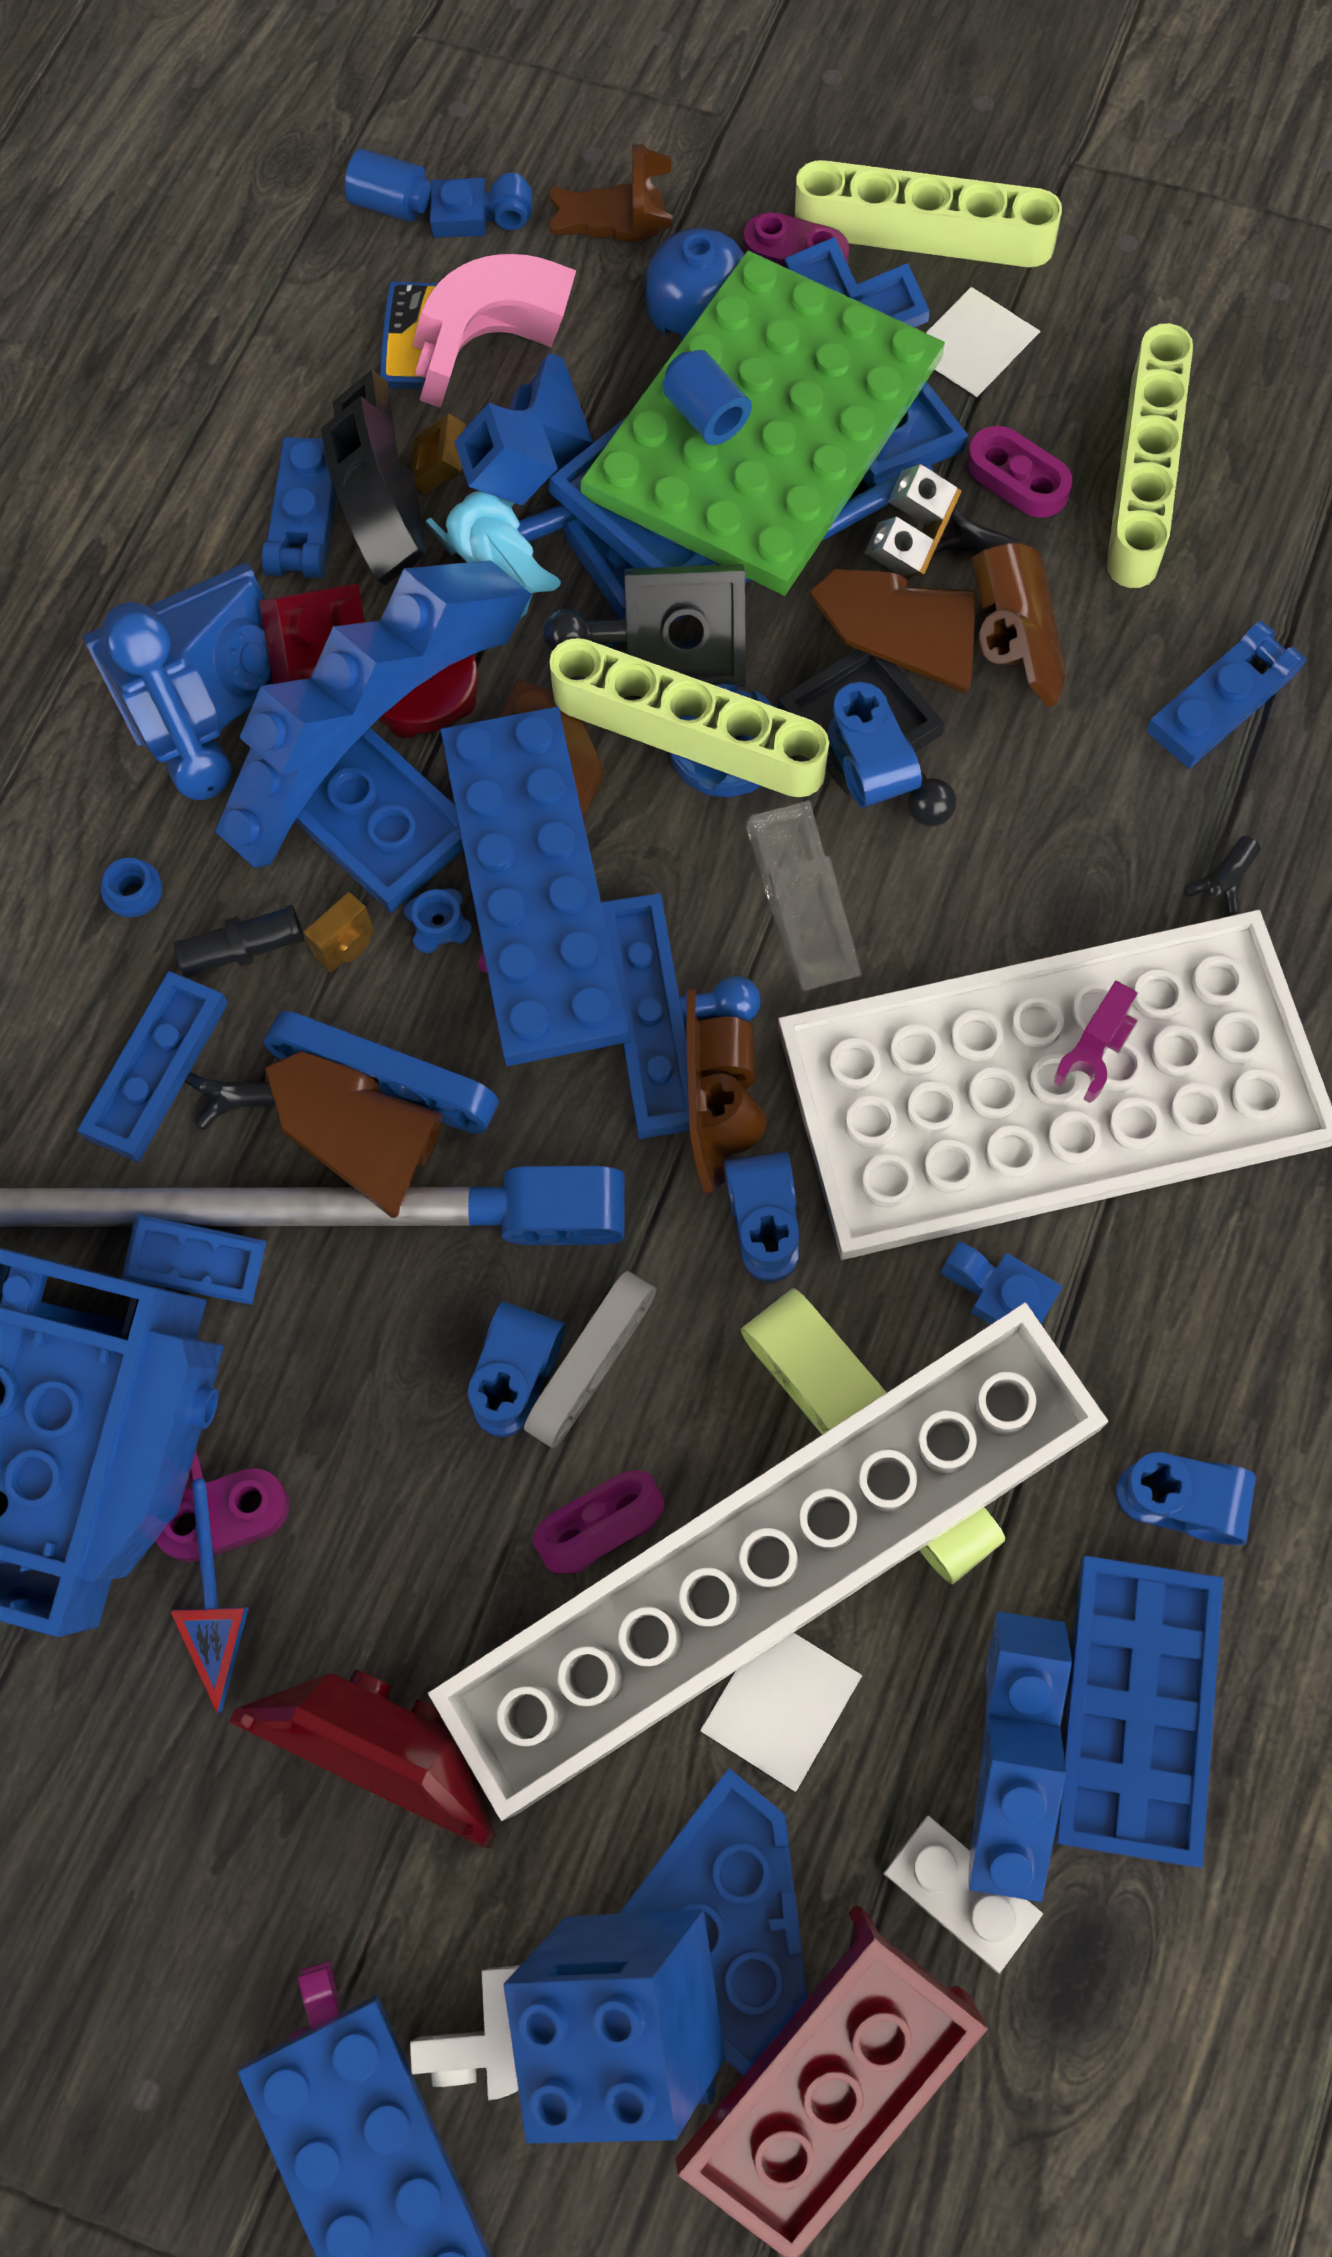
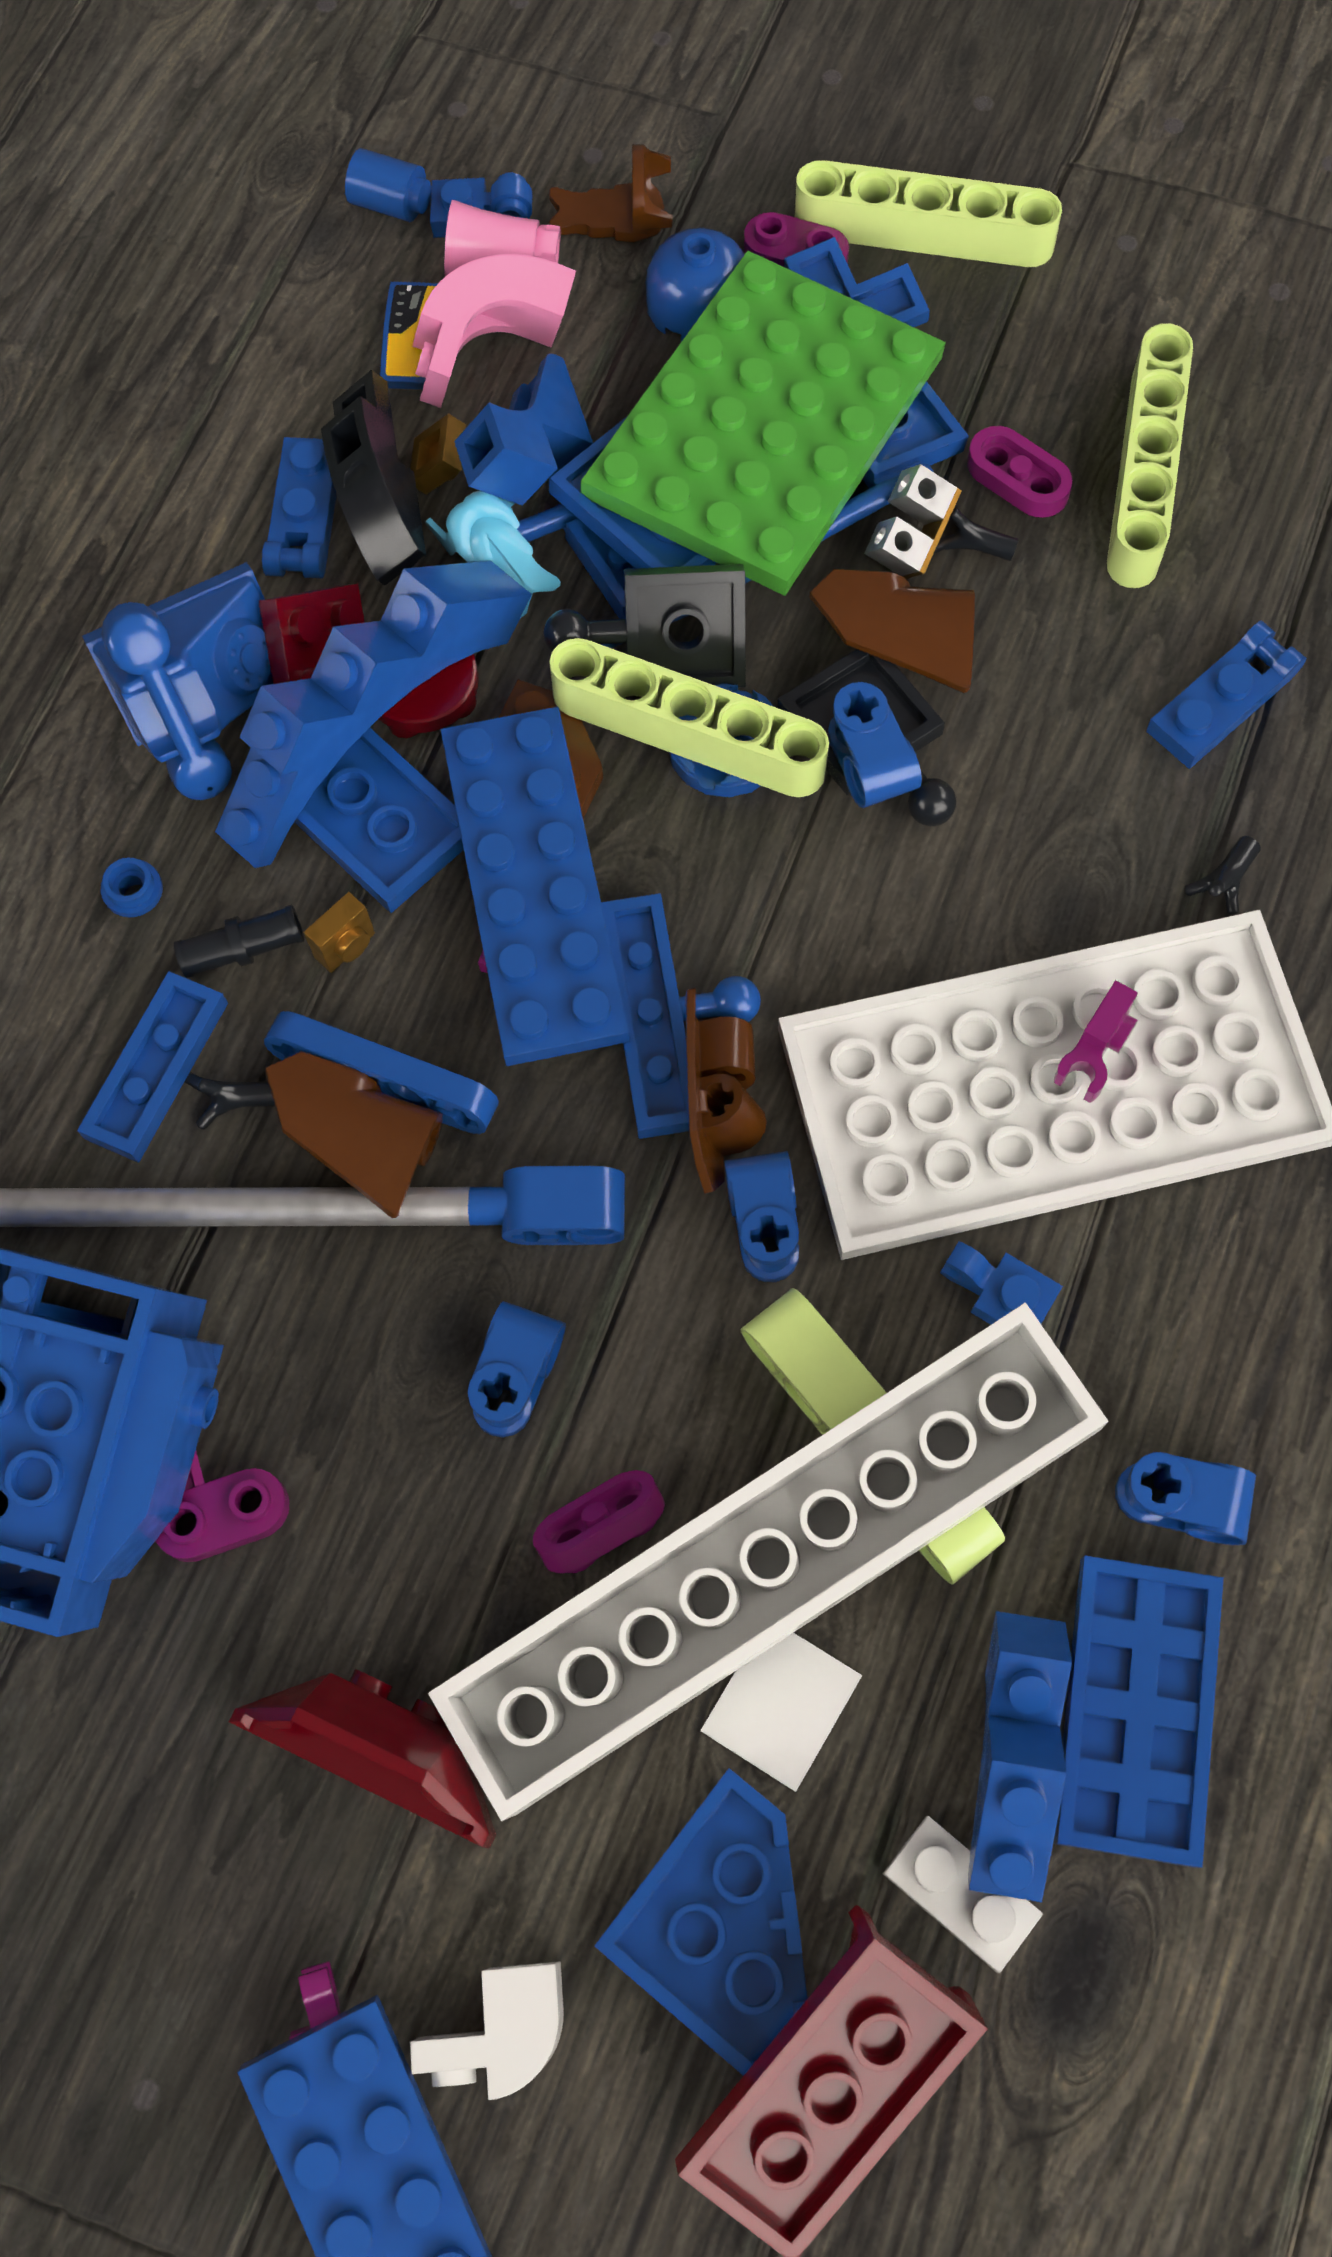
blue plate [122,1214,267,1305] -> none
piece [170,1478,249,1714] -> none
blue plate [404,888,472,953] -> none
blue container [503,1909,726,2143] -> none
light grey beam [524,1271,656,1448] -> none
blue brick [663,350,752,445] -> none
clear slope [746,800,862,992] -> none
white sticker [926,287,1041,397] -> none
reddish brown panel [972,543,1066,708] -> none
none -> bright pink plant [444,200,561,277]

